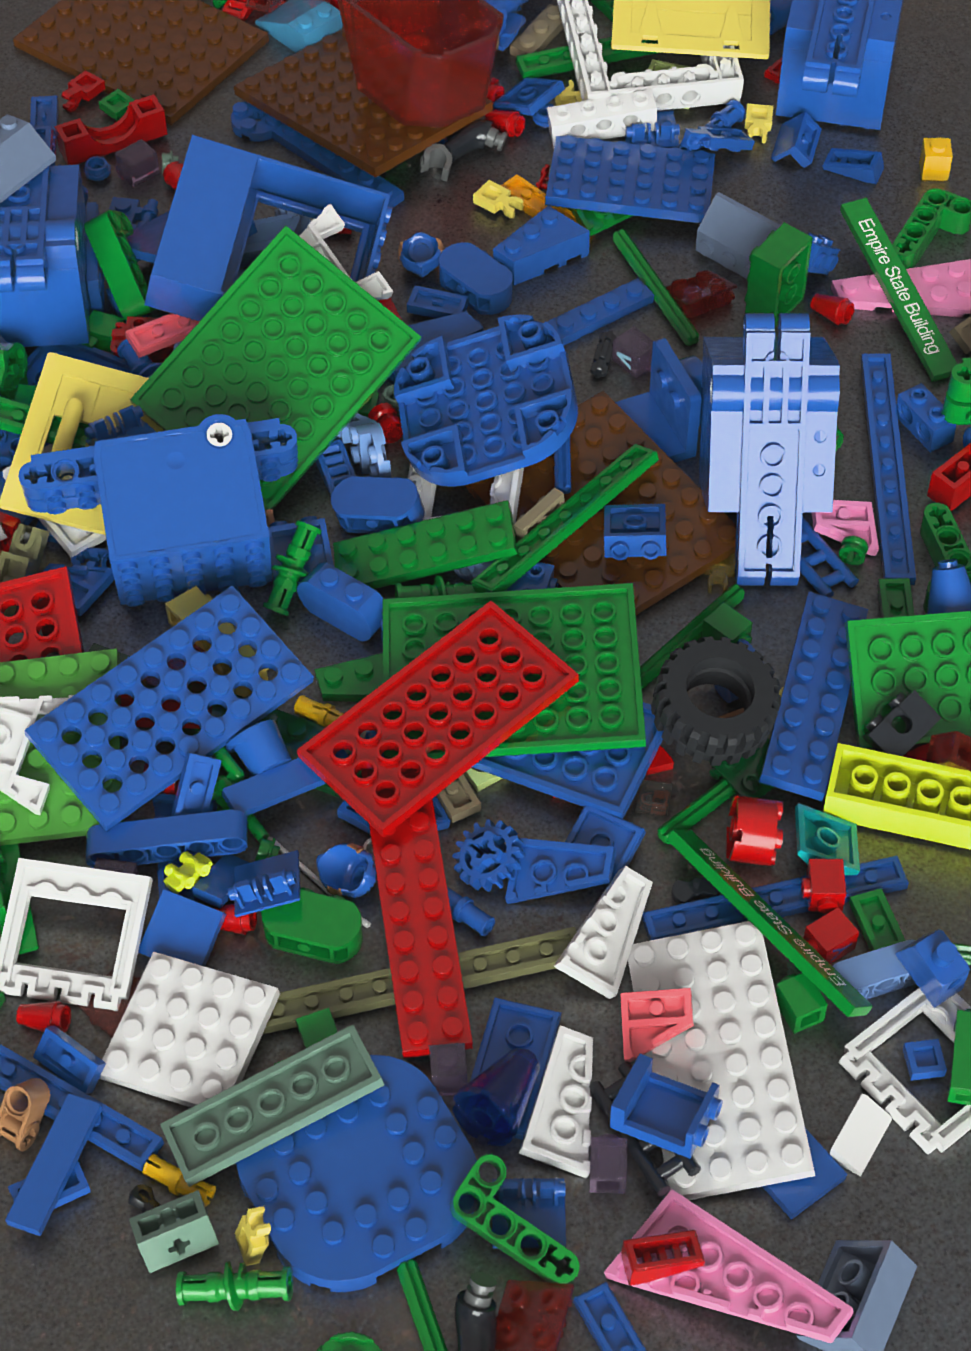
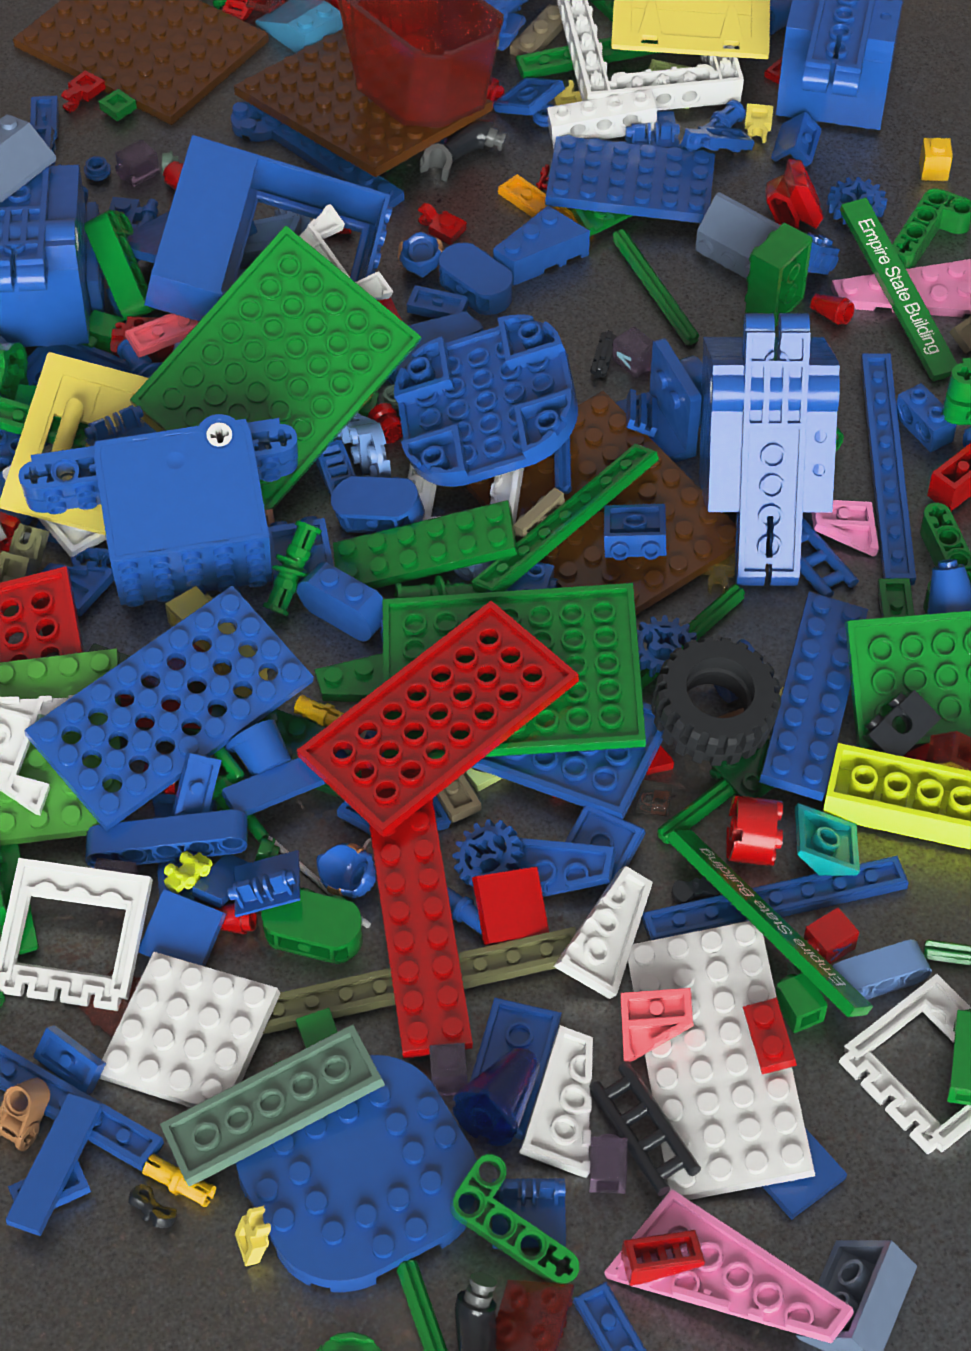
red cone [16,1001,71,1033] -> none
red arch [55,94,168,165] -> none
sand green brick [129,1190,219,1273] -> none
green piece [176,1261,293,1311] -> none
light yellow plate [473,180,523,219] -> none
red cone [485,110,525,137] -> none
blue plate [547,278,654,346] -> none
blue panel [610,1054,723,1159] -> none
clear red hinge [666,270,737,318] -> none
green brick [702,603,753,644] -> none
red brick [801,859,846,914] -> none
blue slope [822,148,884,184] -> none
white slope [830,1093,892,1176] -> none
green bush [838,536,869,565] -> none
green plate [849,888,906,952] -> none
blue torso [895,929,970,1008] -> none
blue plate [903,1039,947,1081] -> none
none -> red plate [418,202,467,245]
none -> red tile [472,867,549,945]
none -> blue tile [626,389,658,437]
none -> blue gear [637,615,697,677]
none -> red plate [743,998,797,1075]
none -> red piece [765,159,824,229]
none -> blue gear [827,177,887,225]

